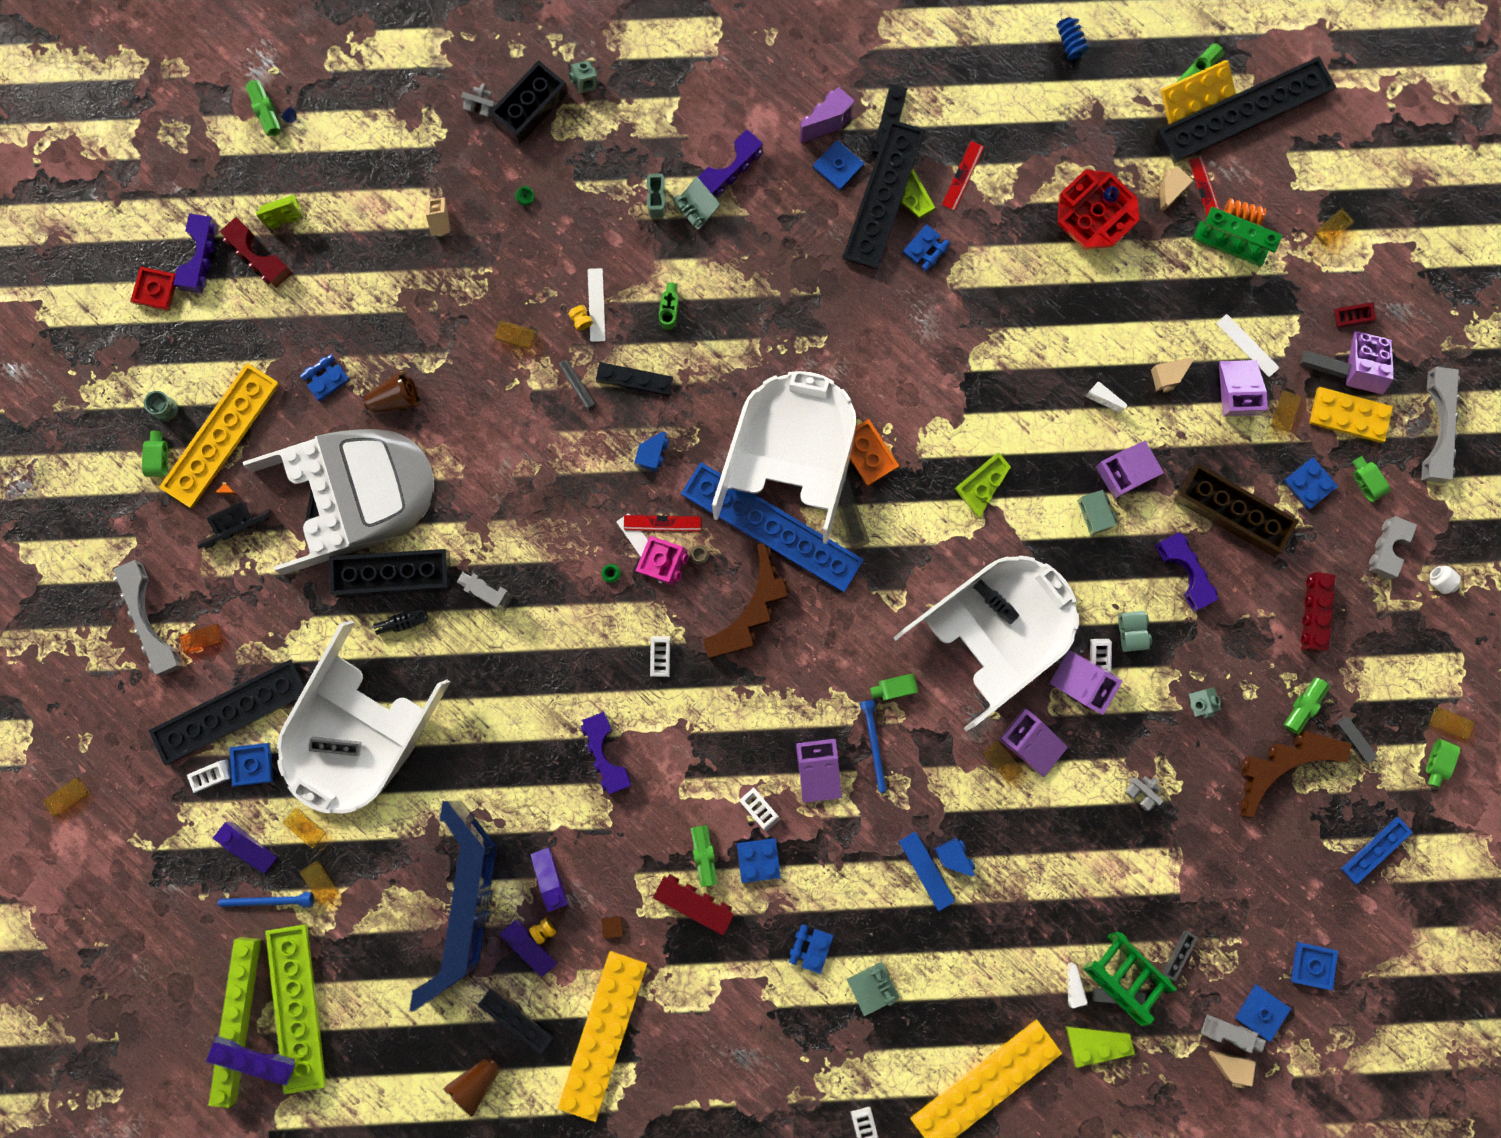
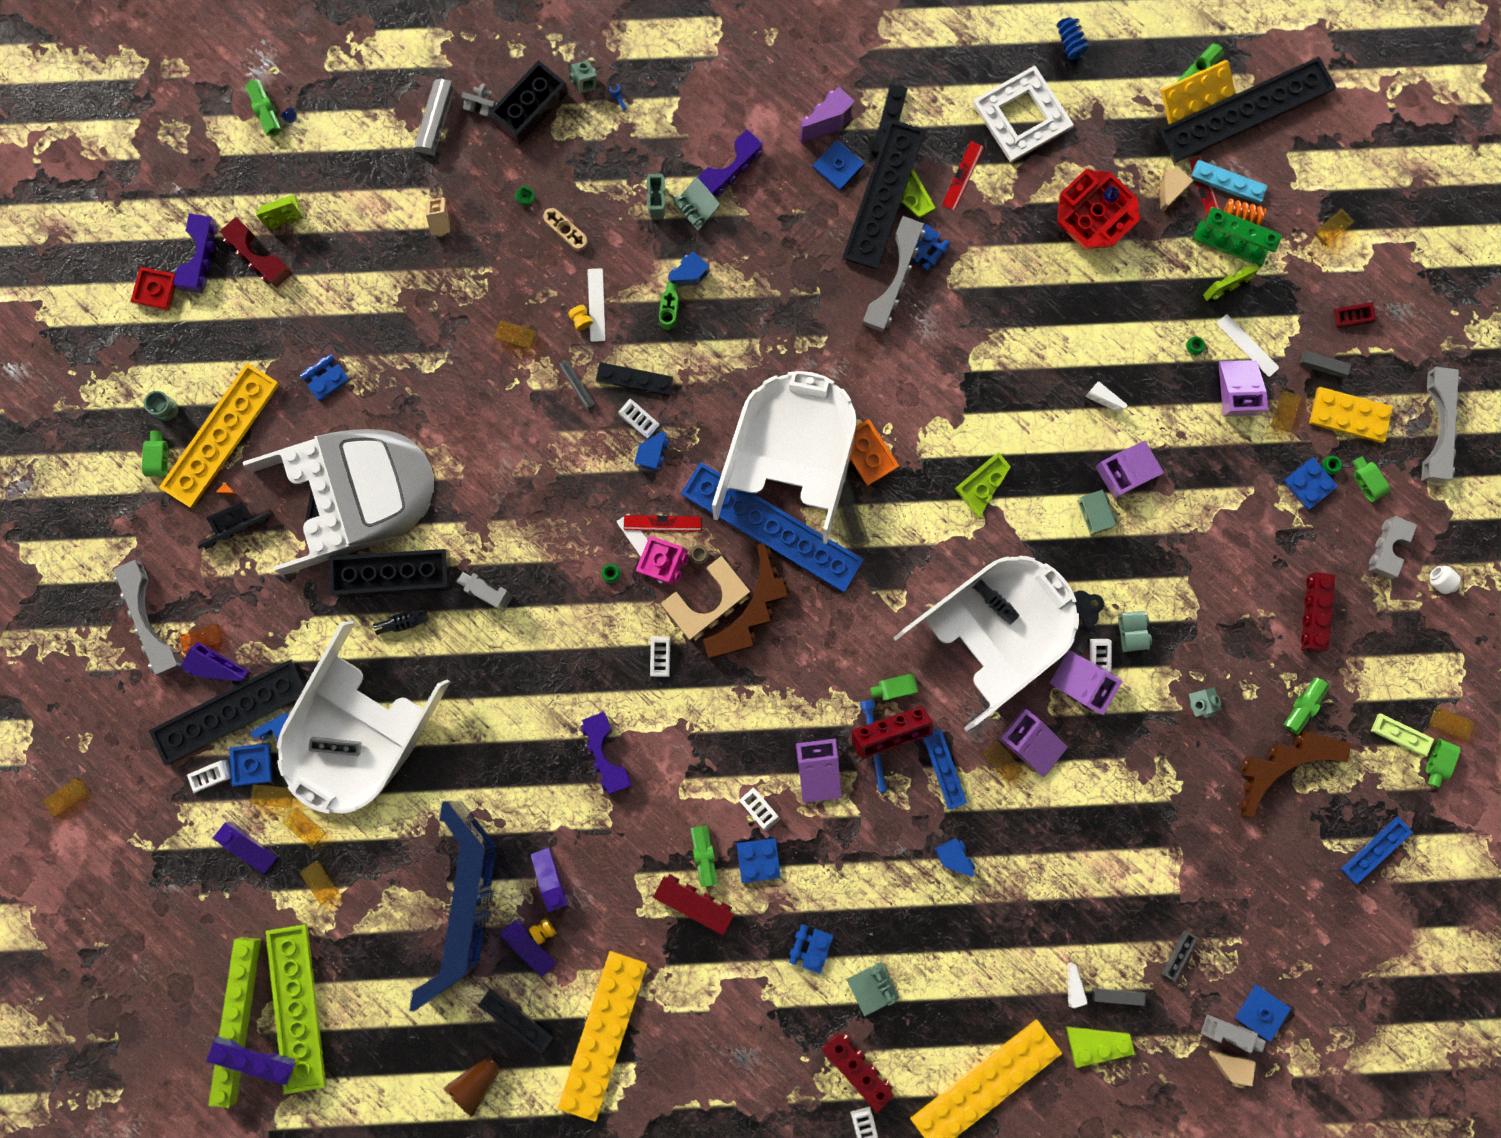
blue piece [217,892,314,908] -> none
reddish brown cone [363,370,419,412] -> none
reddish brown tile [601,916,623,939] -> none
blue tile [898,831,955,911] -> none
green fence [1082,931,1177,1026] -> none
light grey hips [1125,776,1163,811] -> none
tan slope [1151,357,1193,392] -> none
dark purple arch [1155,532,1218,612] -> none
dark brown brick [1173,463,1299,557] -> none
blue plate [1290,942,1338,991] -> none
dark grey piece [1334,717,1378,764] -> none
medium lavender slope [1346,331,1394,394] -> none
none -> dark purple slope [180,642,249,681]
none -> clear yellow plate [250,784,293,808]
none -> blue slope [251,713,290,741]
none -> light grey brick [413,79,455,156]
none -> tan beam [543,208,588,251]
none -> blue hand [609,84,627,111]
none -> white slope [618,399,660,439]
none -> tan arch [661,556,750,641]
none -> blue slope [668,252,710,286]
none -> dark red brick [821,1031,894,1113]
none -> dark red brick [852,706,933,759]
none -> light grey arch [862,216,925,332]
none -> blue plate [923,729,967,810]
none -> white plate [972,66,1074,163]
none -> black plate [1073,590,1104,628]
none -> green plate [1186,336,1205,355]
none -> medium azure plate [1191,160,1267,204]
none -> lime wing [1203,263,1260,301]
none -> green plate [1322,456,1342,475]
none -> yellowish green tile [1371,714,1434,757]

